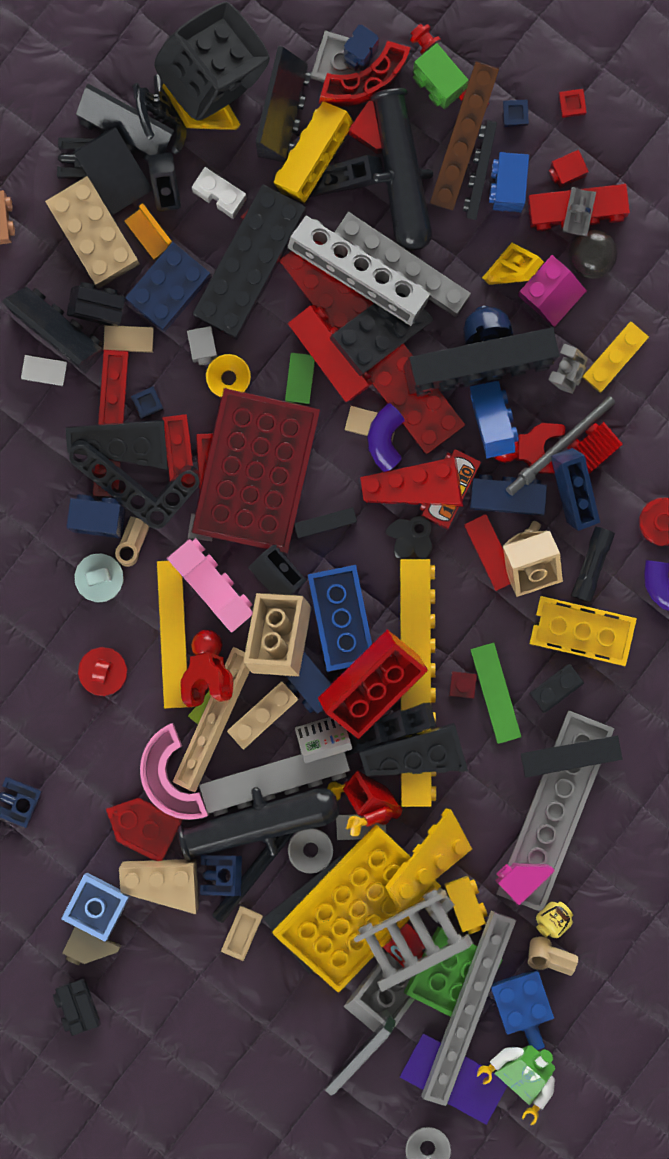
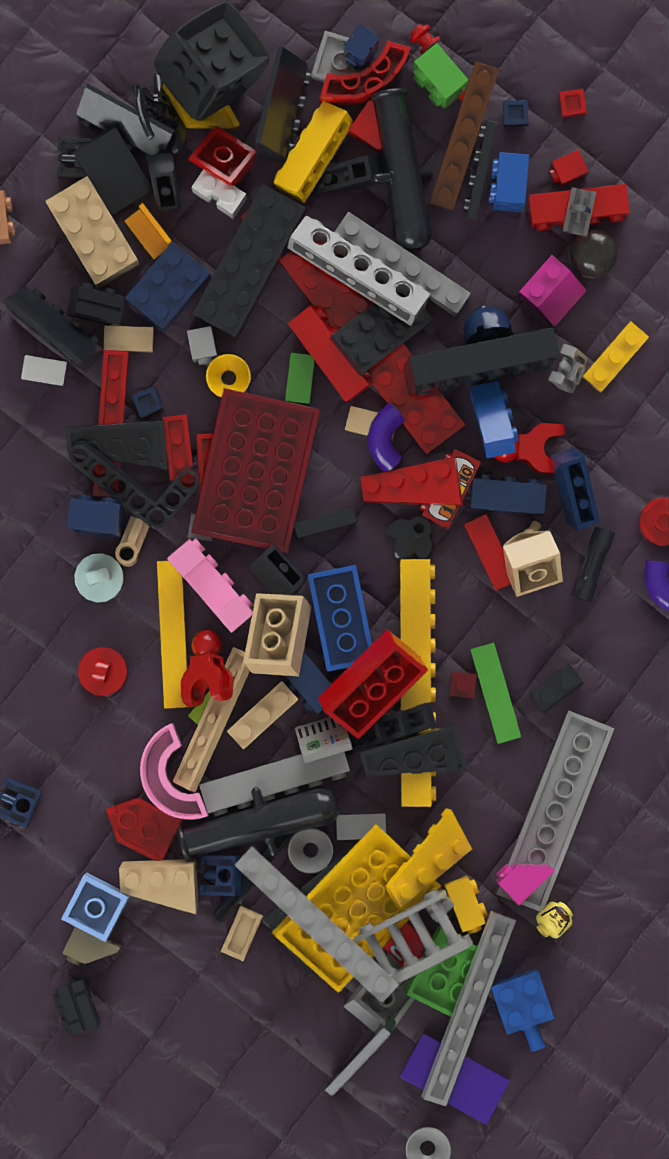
red torso [327,770,402,836] -> none
torso [477,1045,555,1125] -> none
yellow wing [482,243,544,285] -> none
dark grey bar [506,396,615,496] -> none
black tile [520,735,623,778] -> none
tan piece [528,937,578,976] -> none
yellow piece [529,596,637,666] -> none
red brick [567,422,623,473] -> none
none -> red slope [189,126,257,186]
none -> light grey plate [235,847,399,1003]

